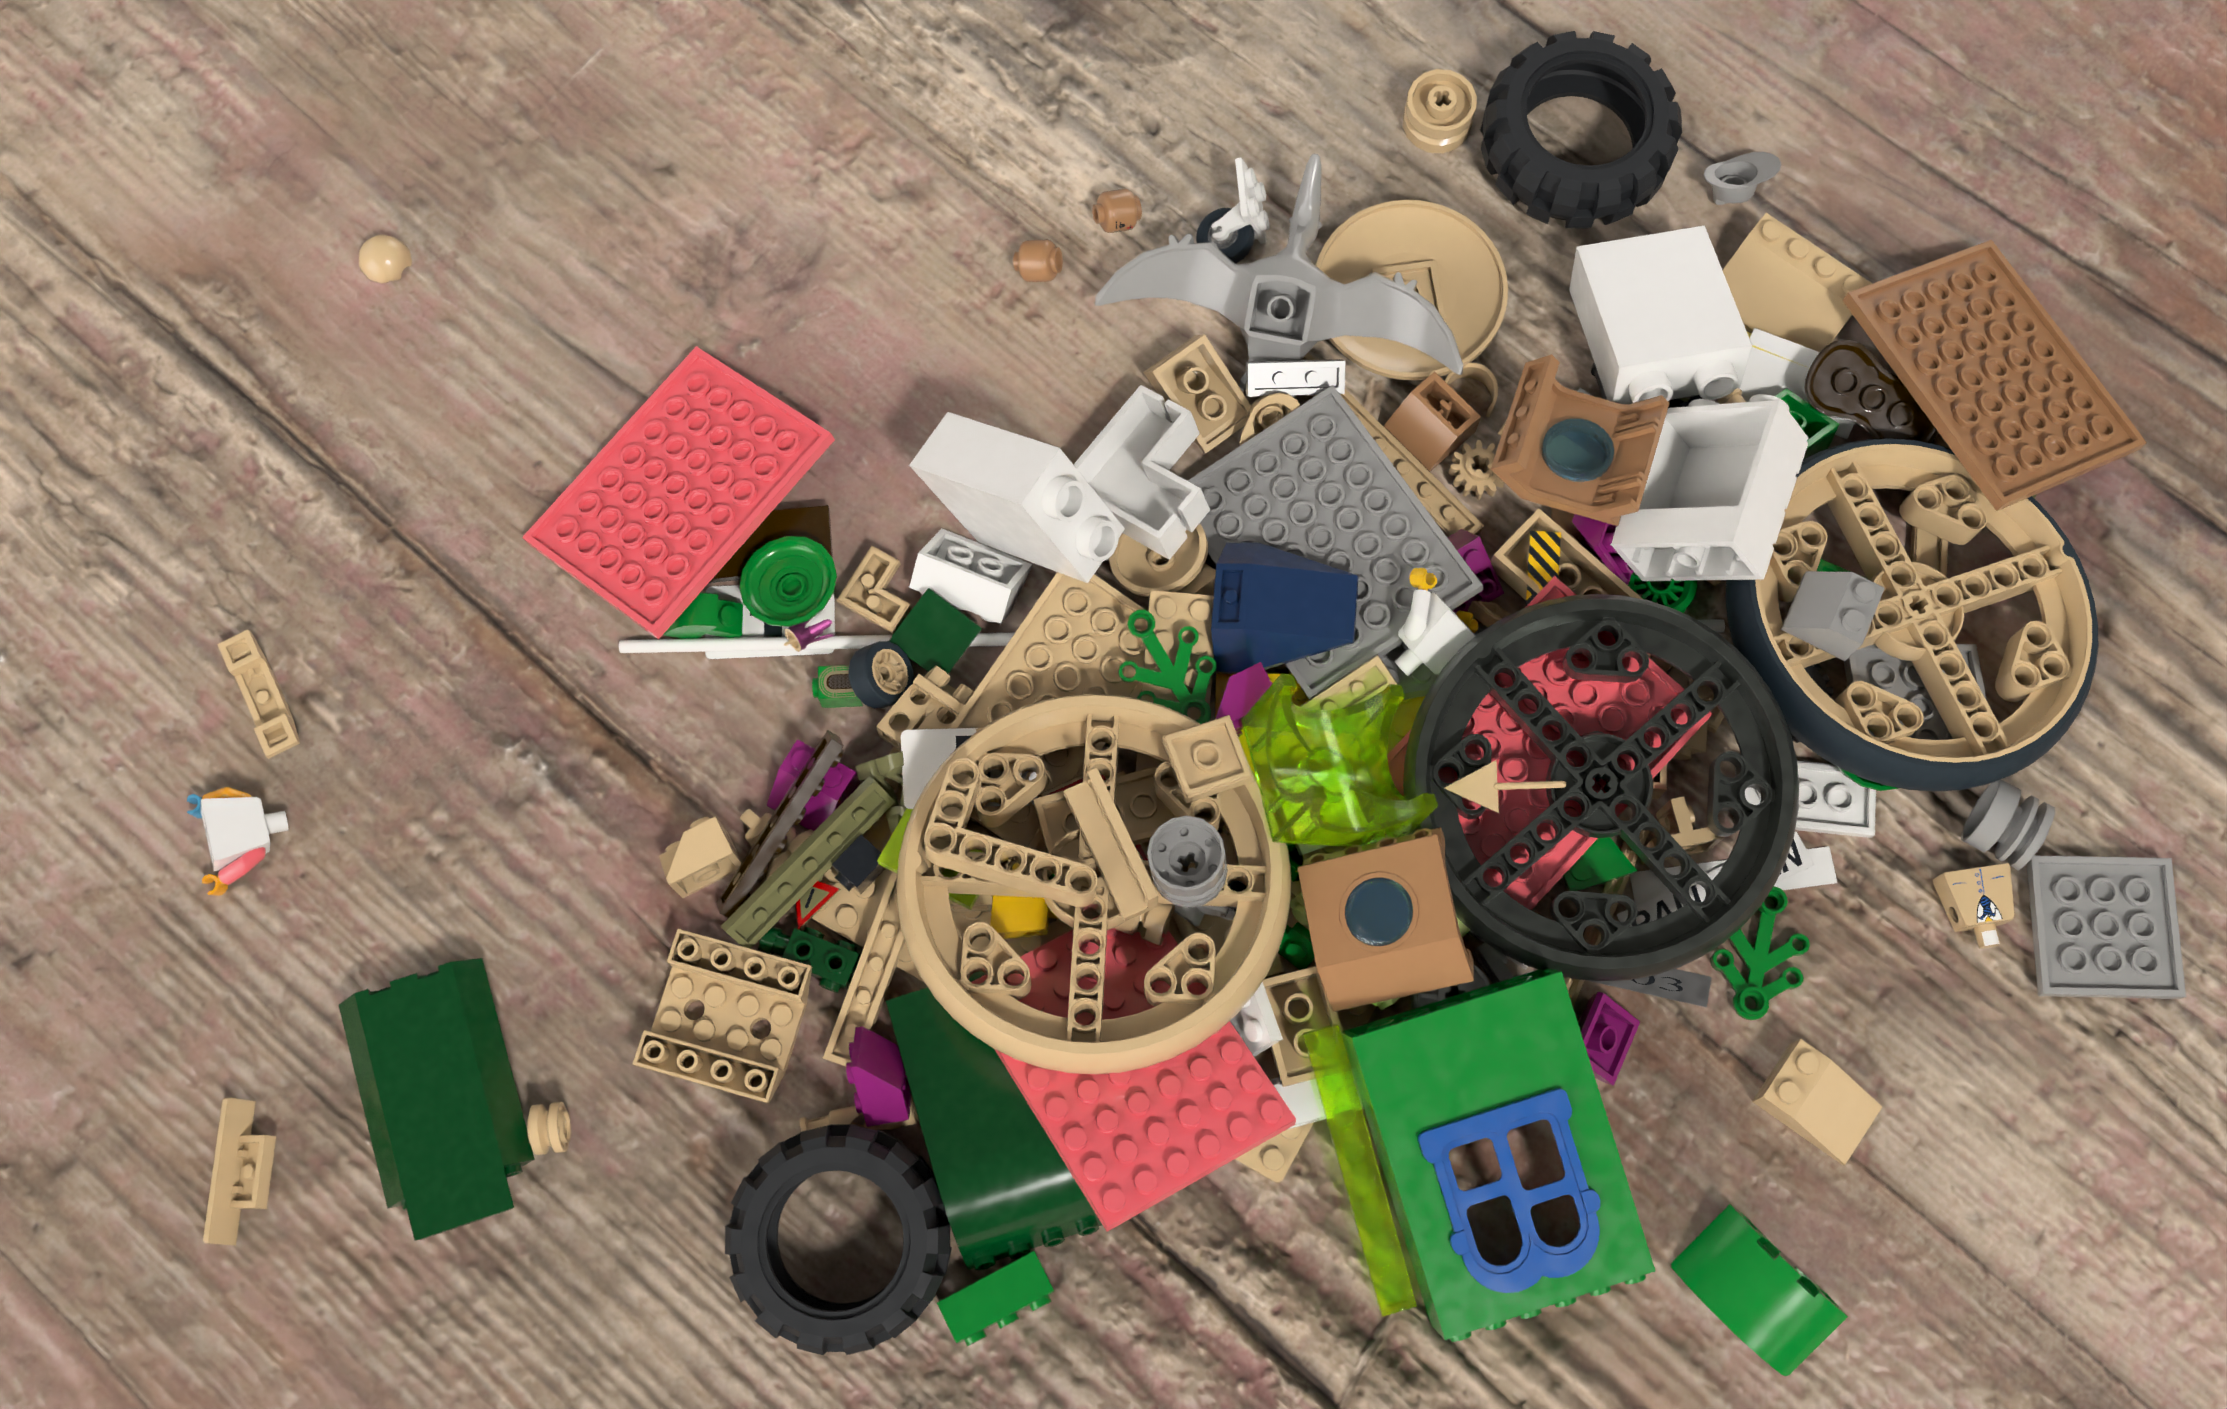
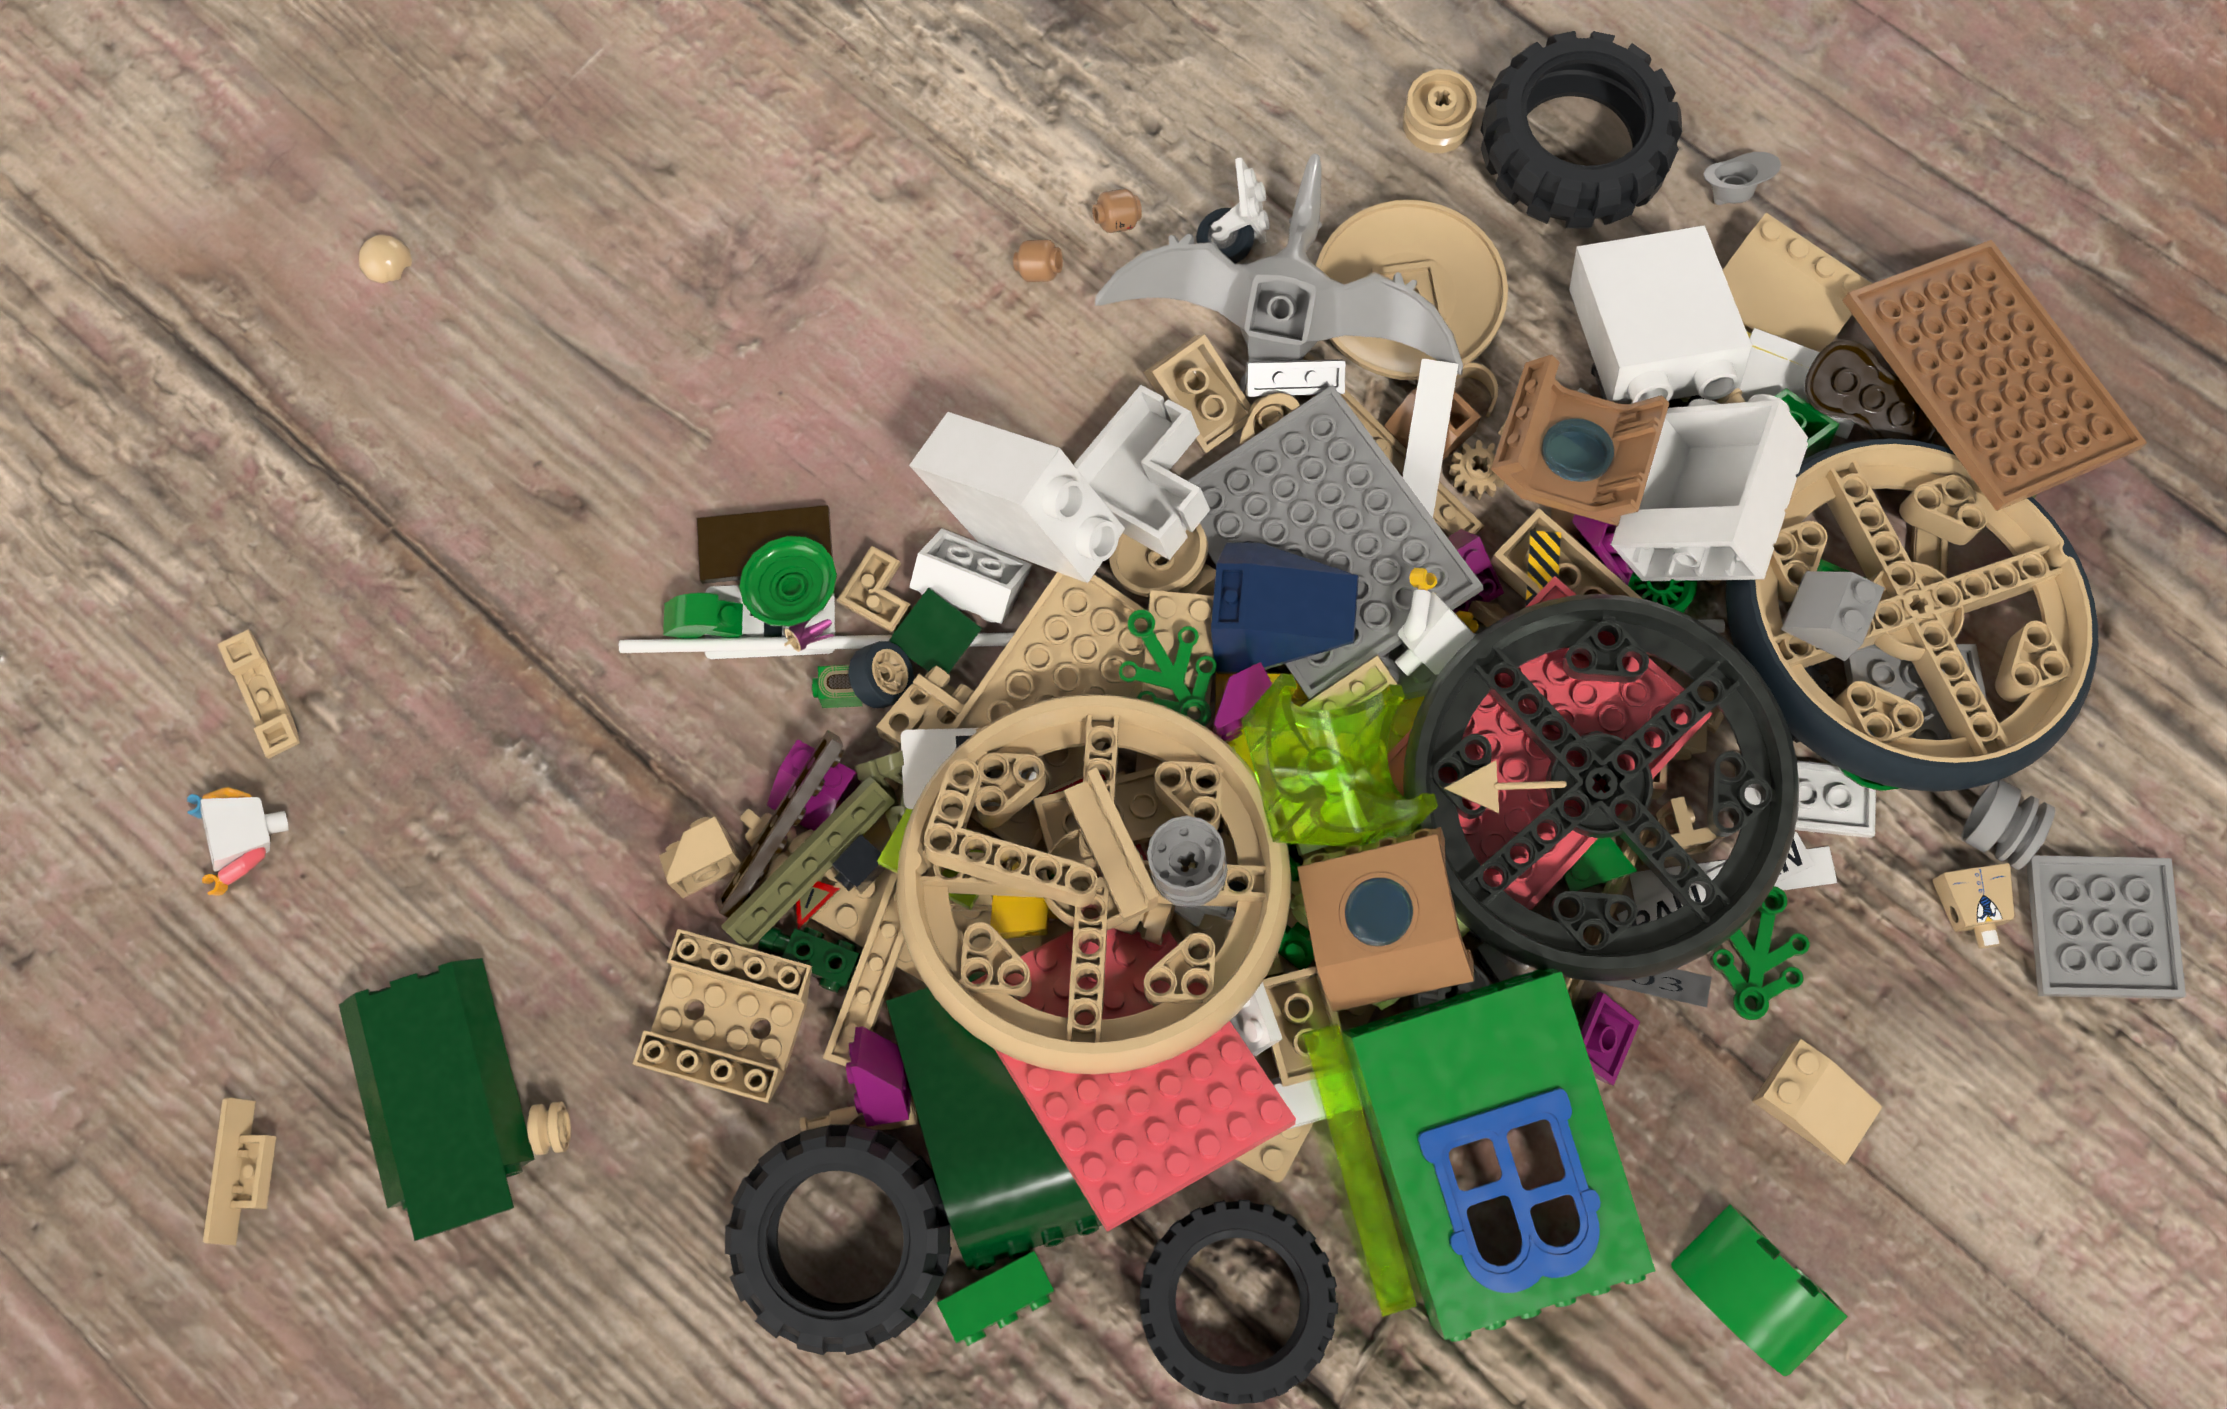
coral plate [522,346,835,640] -> none
tan tile [1162,715,1254,803] -> none
none -> black tyre [1140,1199,1338,1404]
none -> white sticker [1402,359,1458,518]

